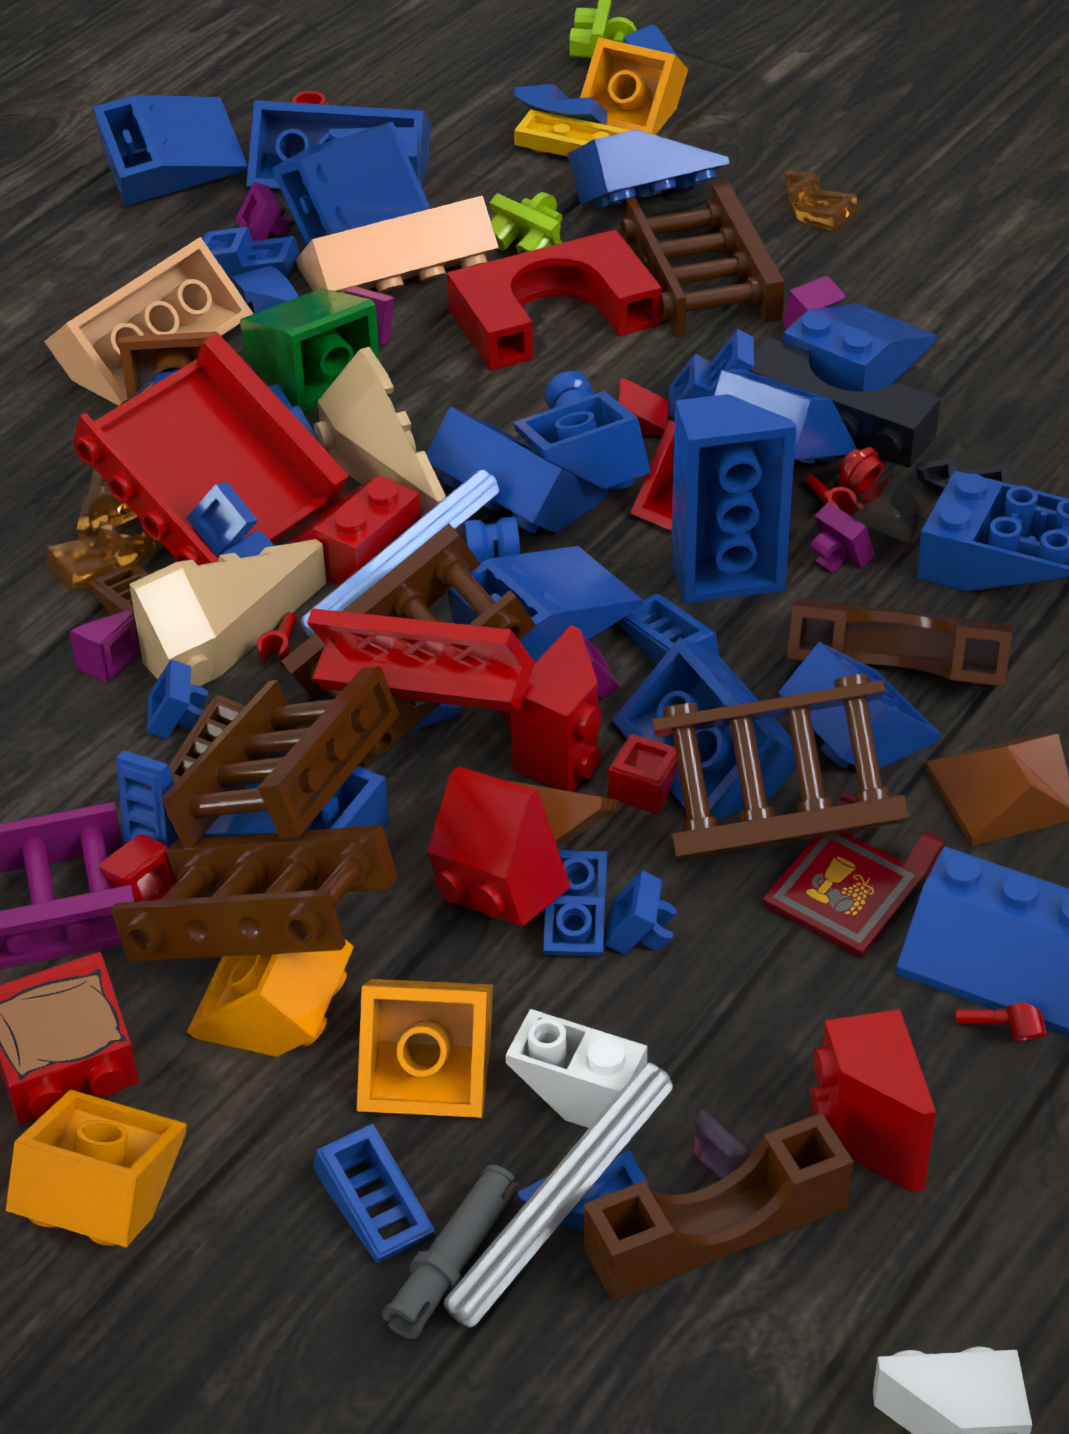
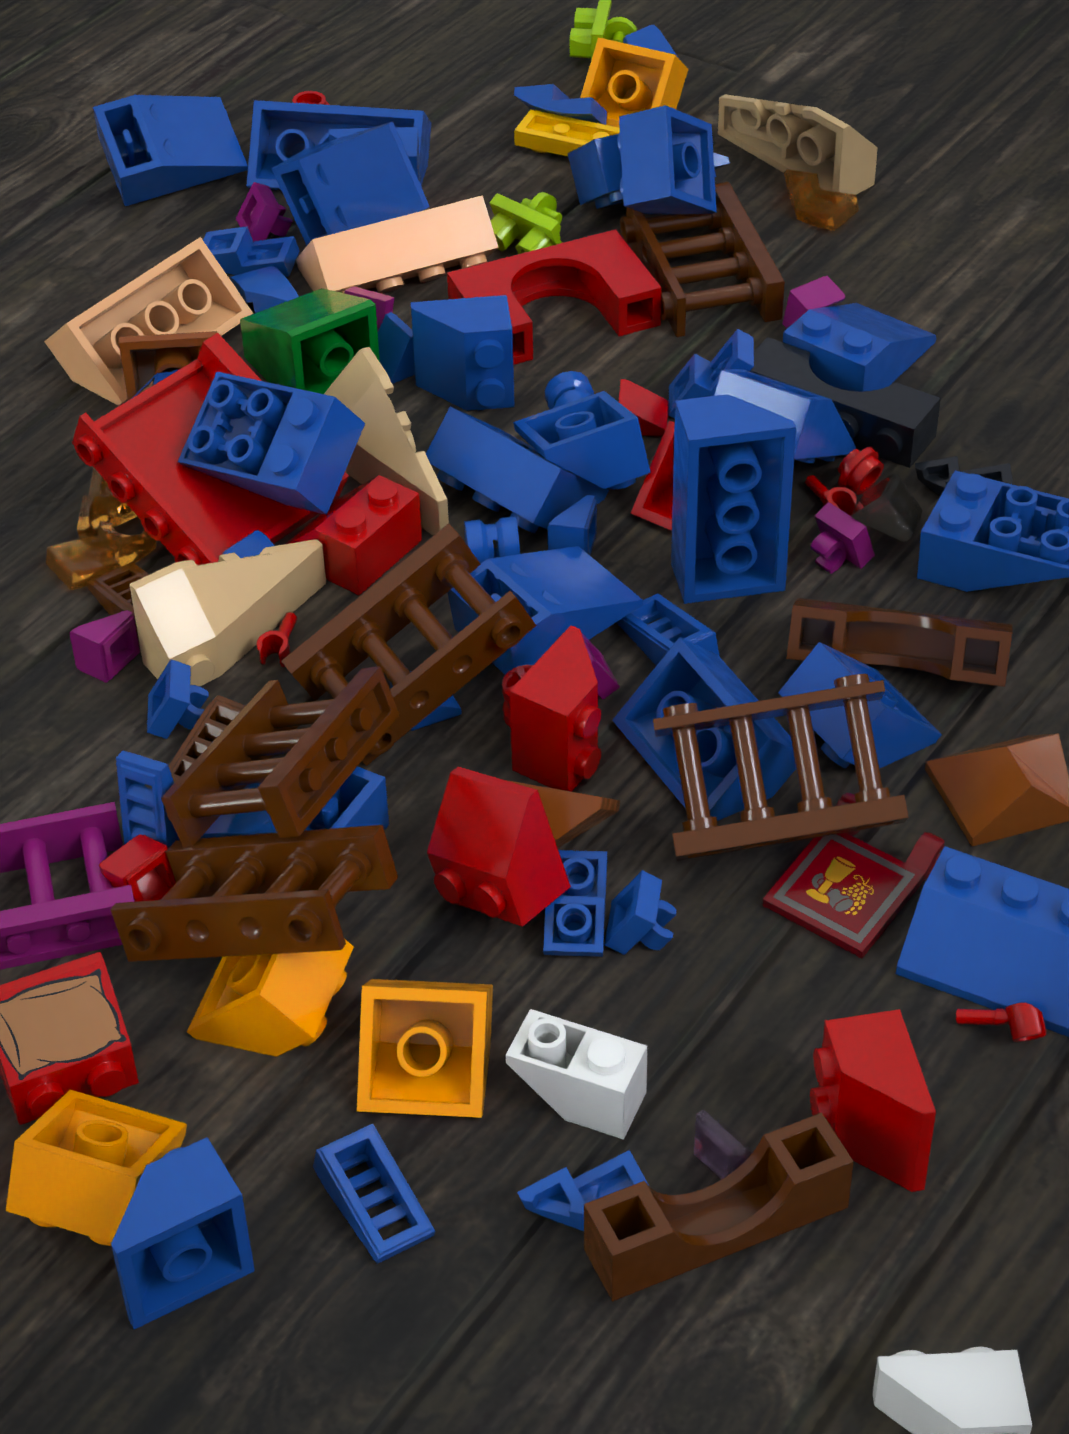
blue tile [186,482,259,557] -> none
light blue axle [300,470,499,637] -> none
red fence [307,608,535,713] -> none
dark grey pin [382,1164,520,1339] -> none
light grey axle [444,1062,673,1328] -> none
red slope [608,734,678,813] -> none
none -> blue slope [111,1137,255,1330]
none -> blue slope [178,372,365,515]
none -> blue slope [378,312,415,384]
none -> blue slope [411,295,515,411]
none -> blue slope [547,495,597,555]
none -> blue slope [617,105,717,214]
none -> tan wedge [718,94,878,205]

